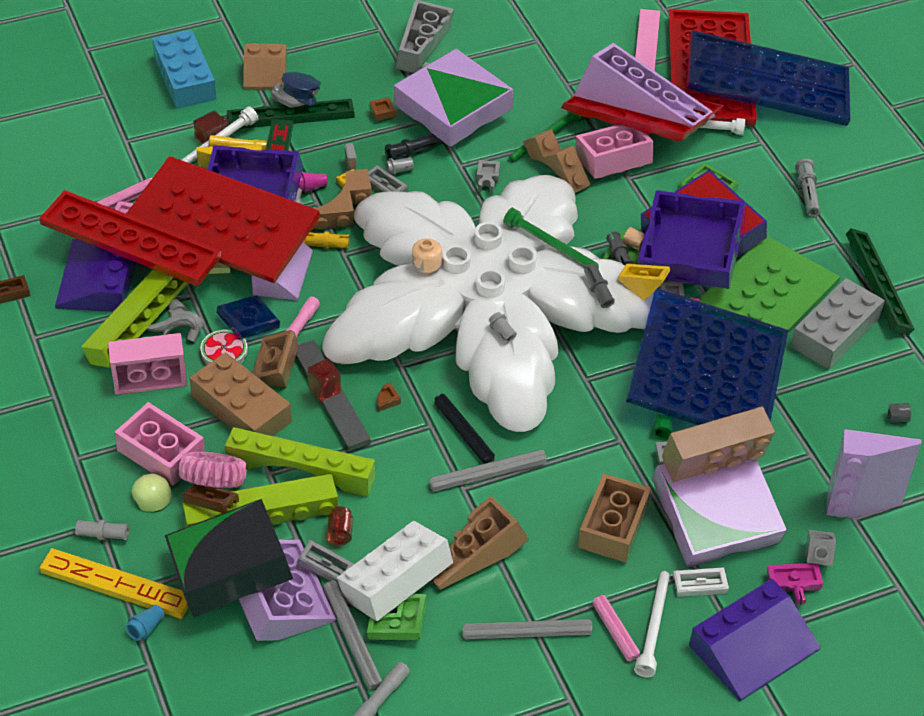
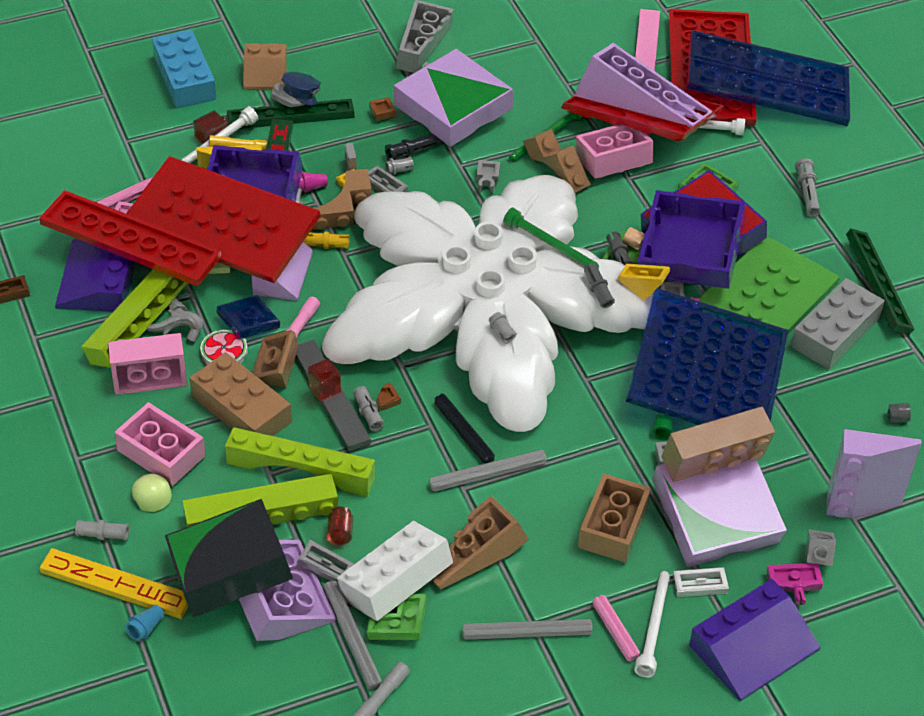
bright pink gear [178,451,247,488] -> none
reddish brown tile [182,484,239,514] -> none
light nougat head [412,238,442,273] -> none
none -> light grey pin [353,386,385,431]

